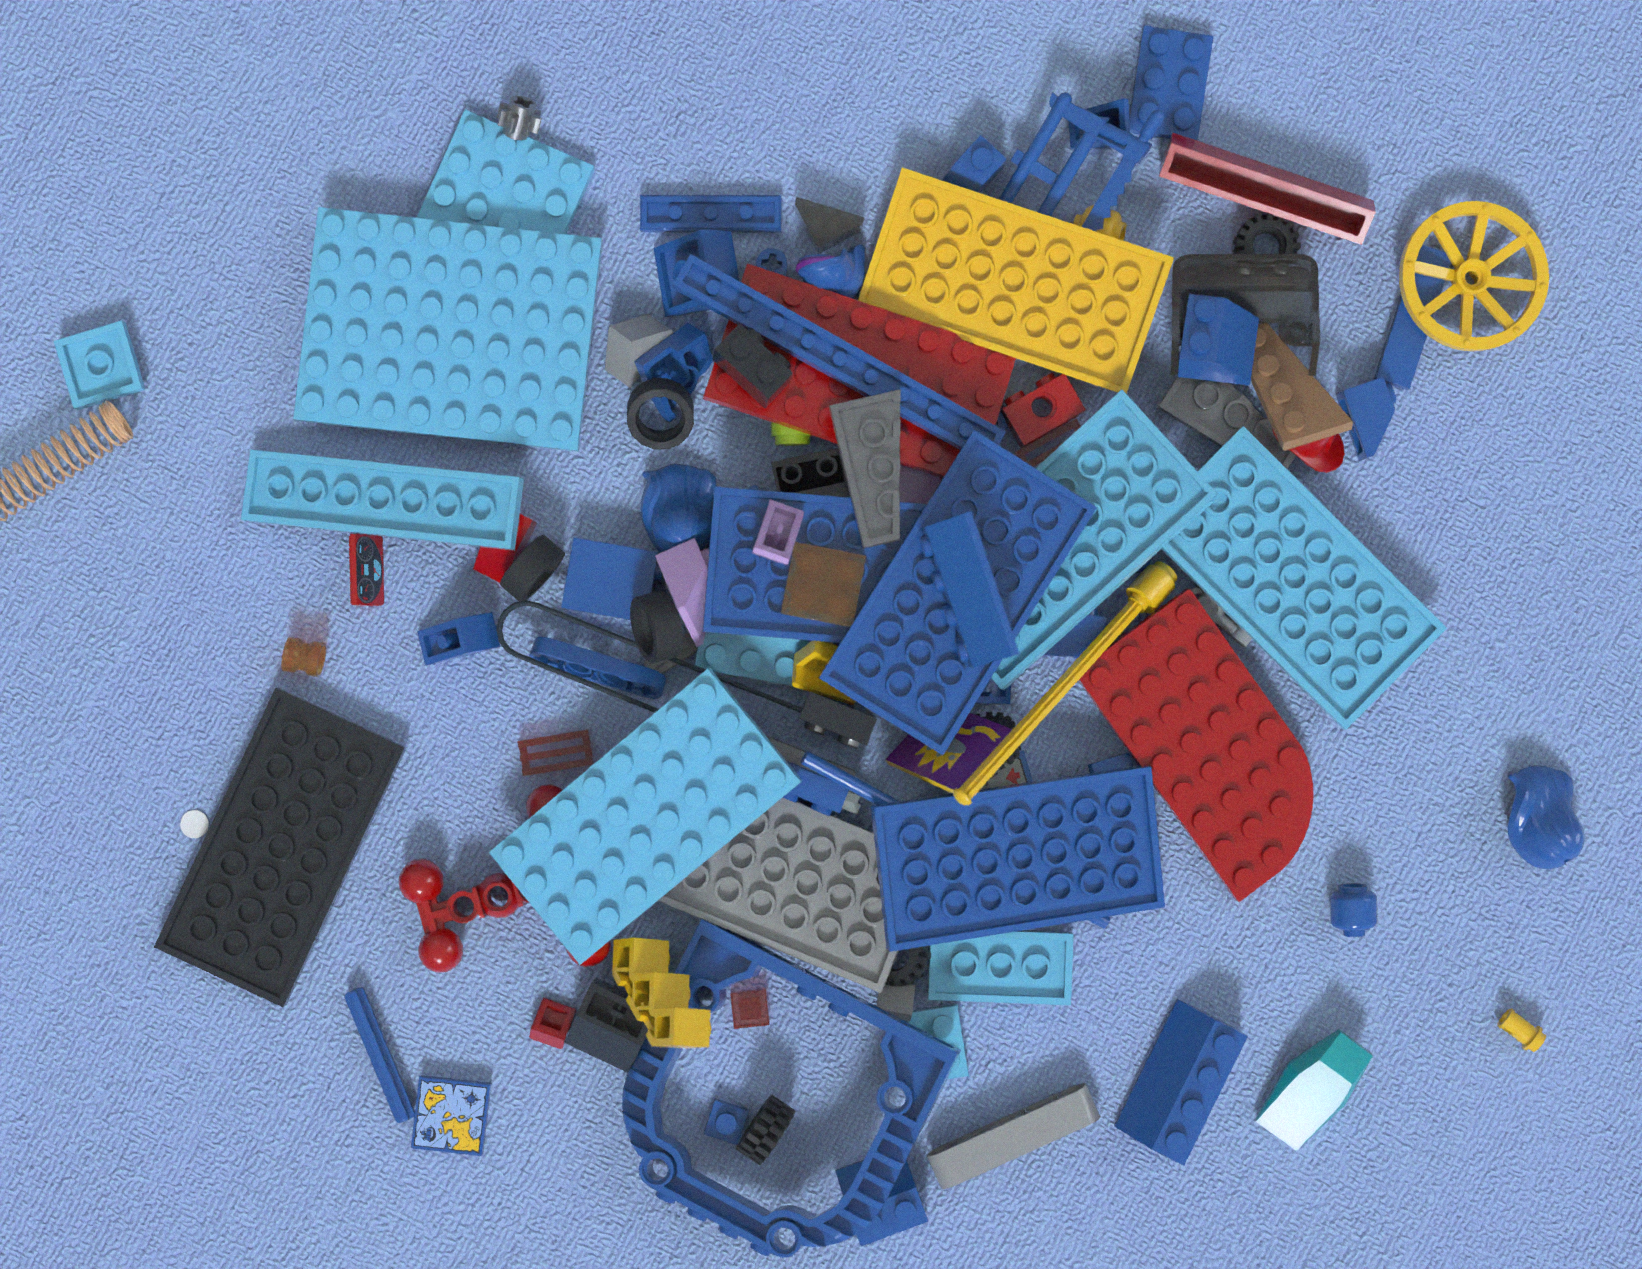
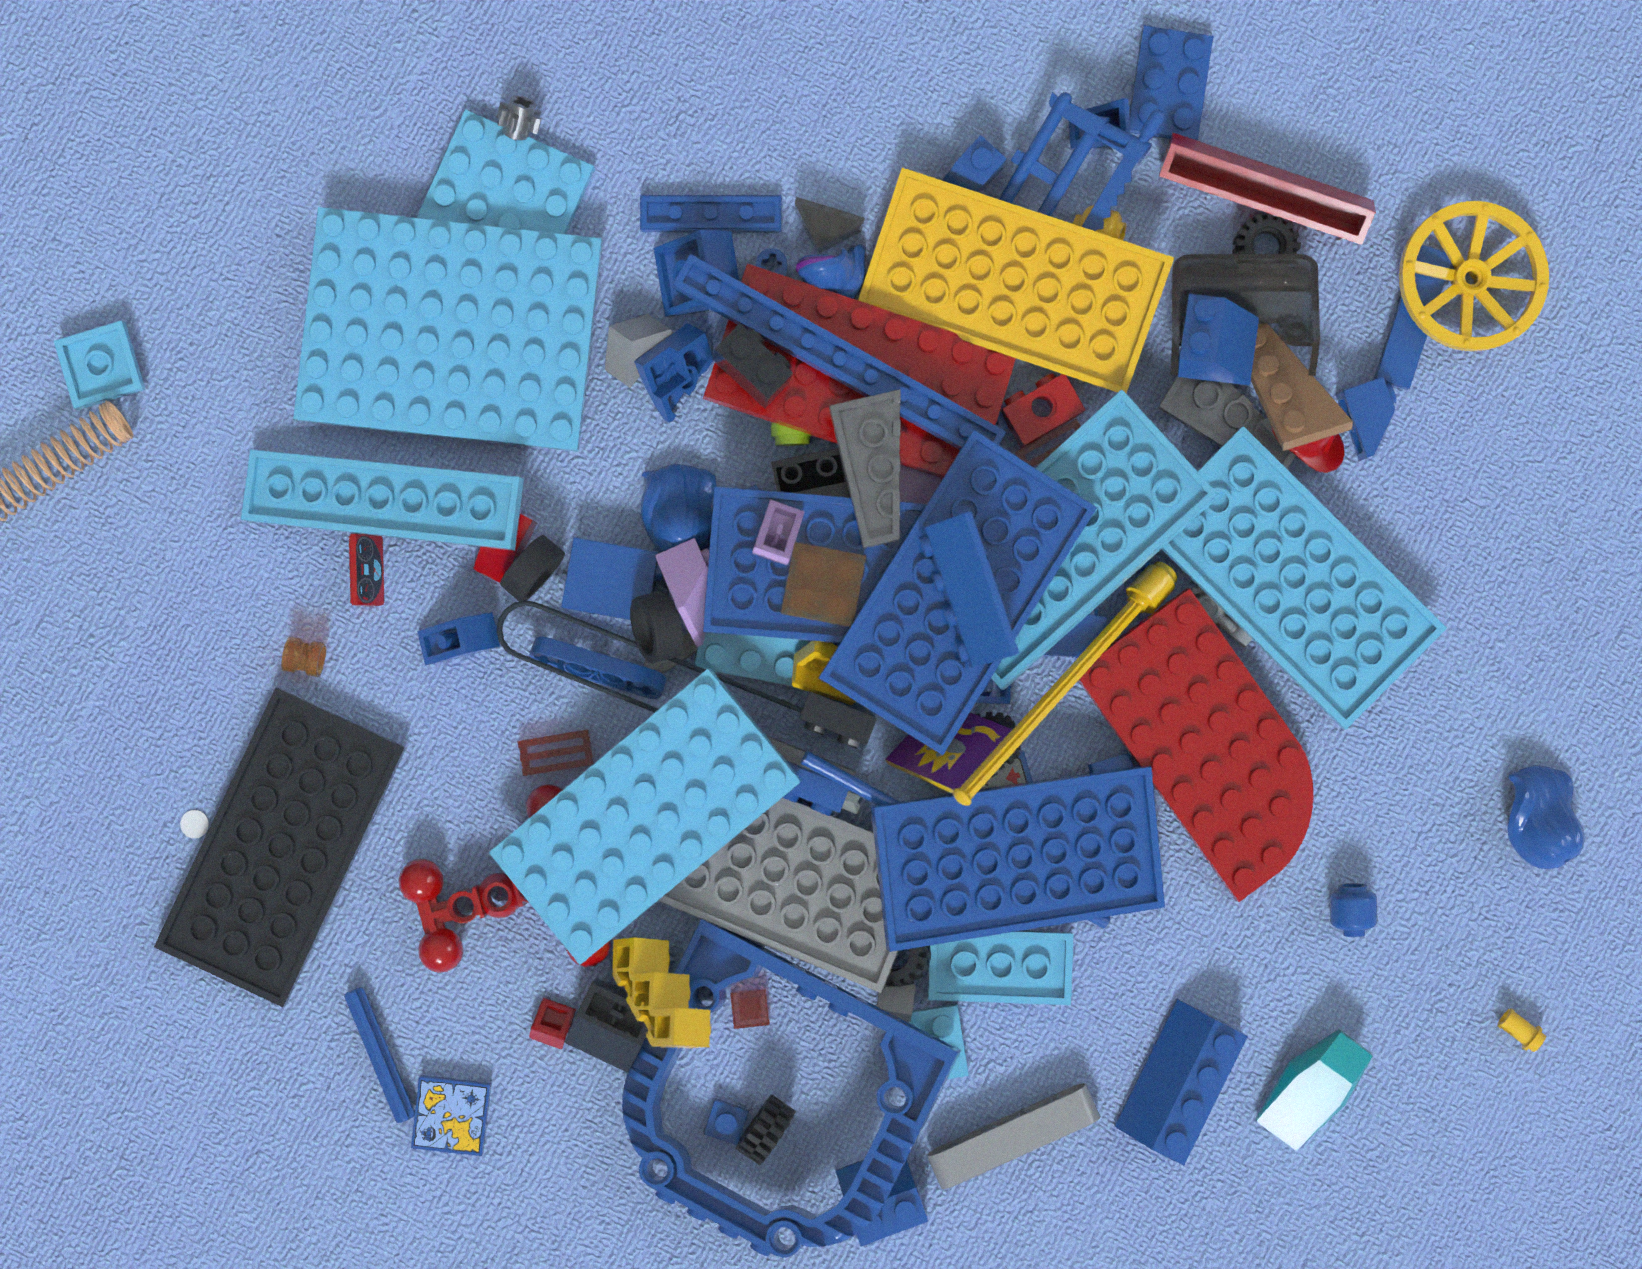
black tyre [627,378,694,450] -> none

